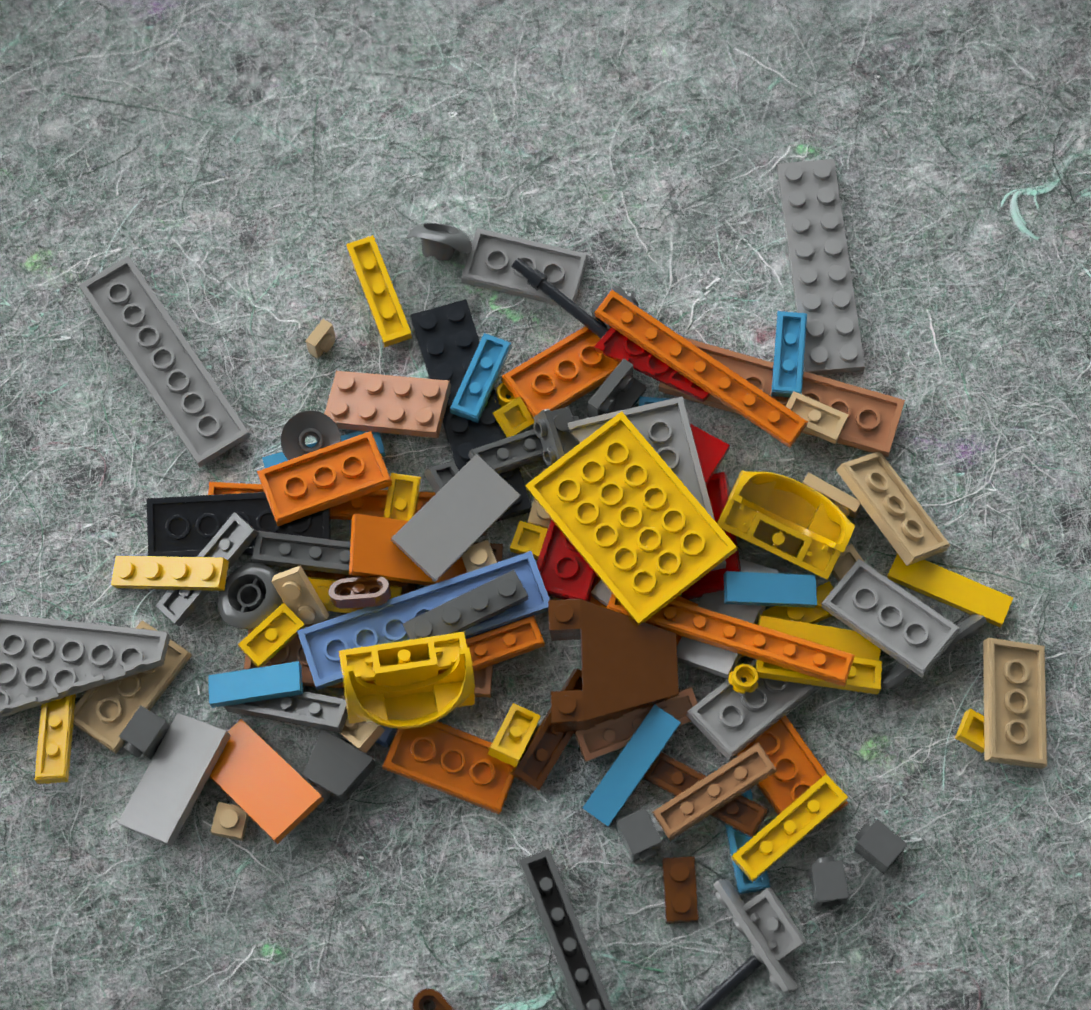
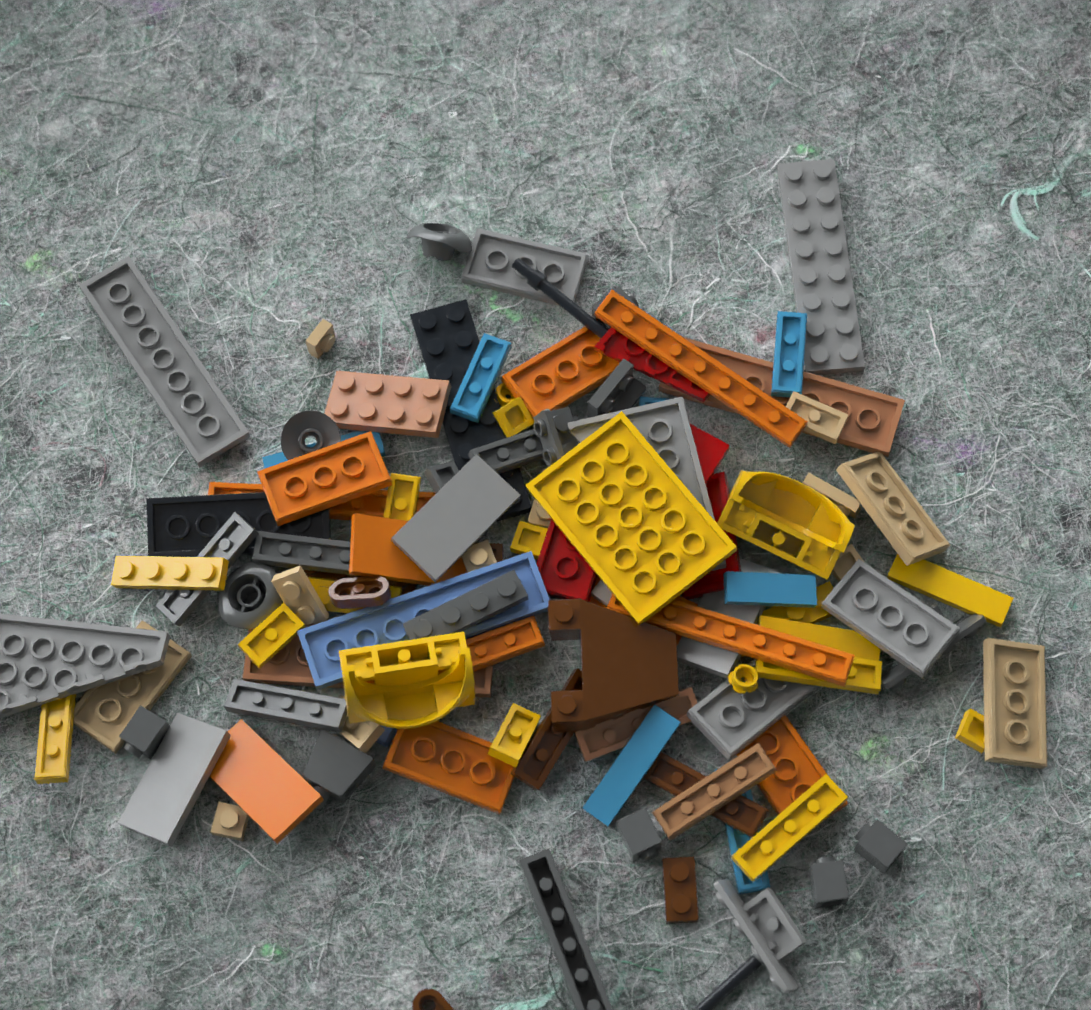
dark azure tile [208,661,303,708] -> none
yellow plate [346,235,412,347] -> none

